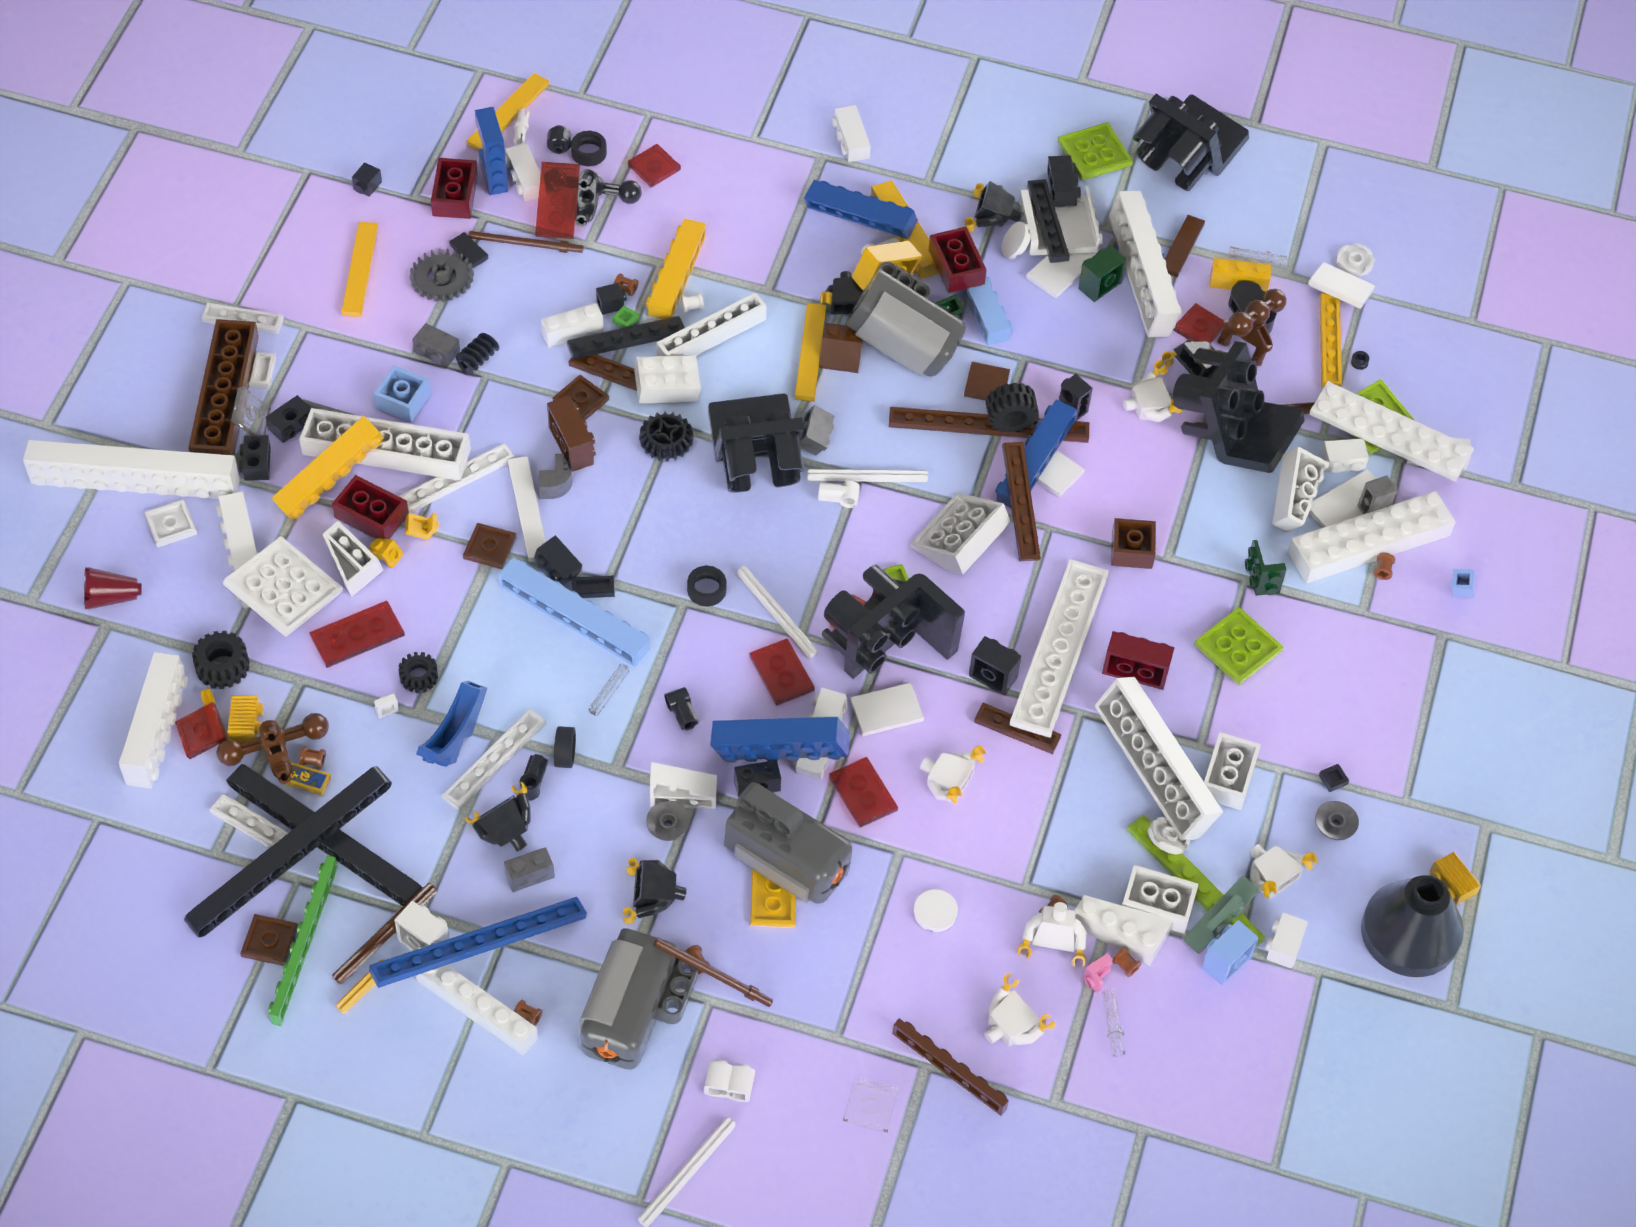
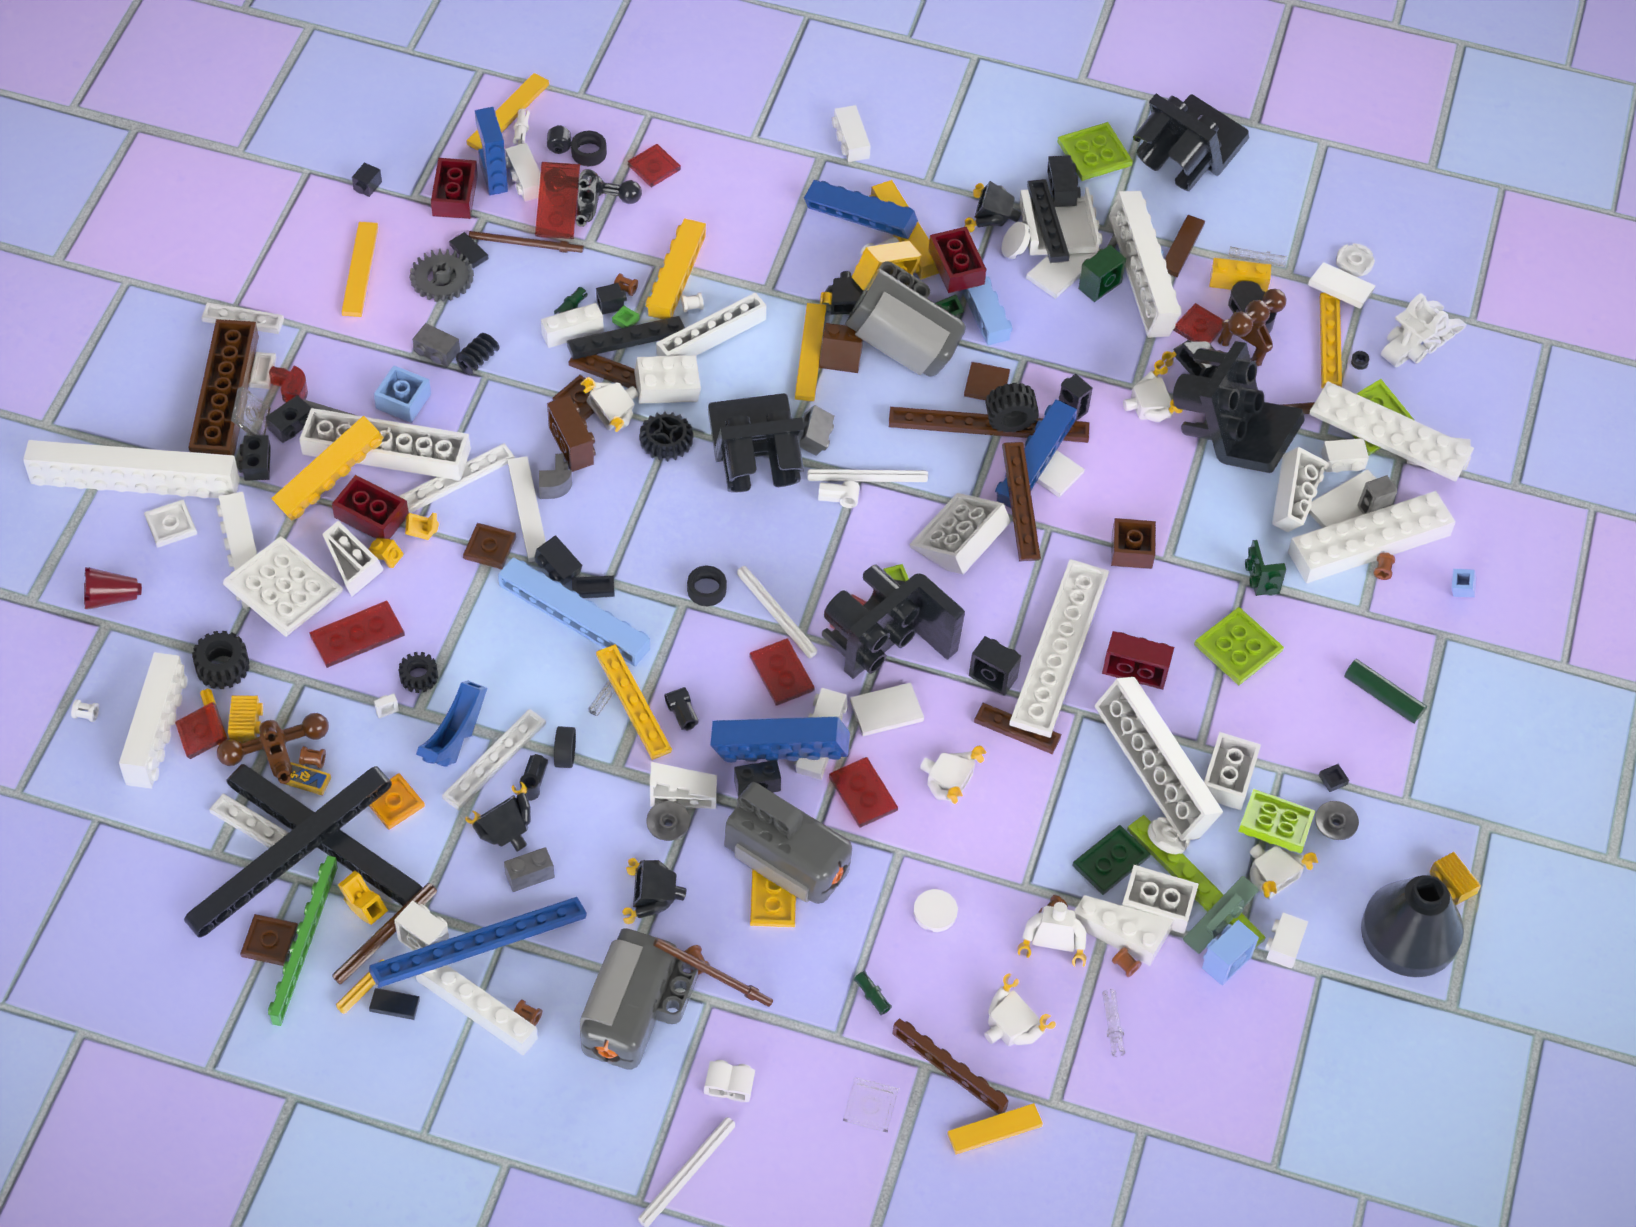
bright pink bracket [1083,953,1113,993] -> none
none -> white bush [71,699,99,722]
none -> clear red brick [269,365,308,402]
none -> yellow brick [338,871,388,925]
none -> light orange tile [369,773,425,830]
none -> black tile [369,988,420,1020]
none -> dark green pin [554,287,588,314]
none -> white torso [580,377,638,432]
none -> yellow tile [596,644,672,760]
none -> dark green pin [854,971,892,1015]
none -> yellow tile [947,1103,1043,1155]
none -> dark green tile [1072,825,1151,895]
none -> lime plate [1238,789,1315,854]
none -> dark green brick [1344,658,1427,724]
none -> white piece [1381,293,1467,368]

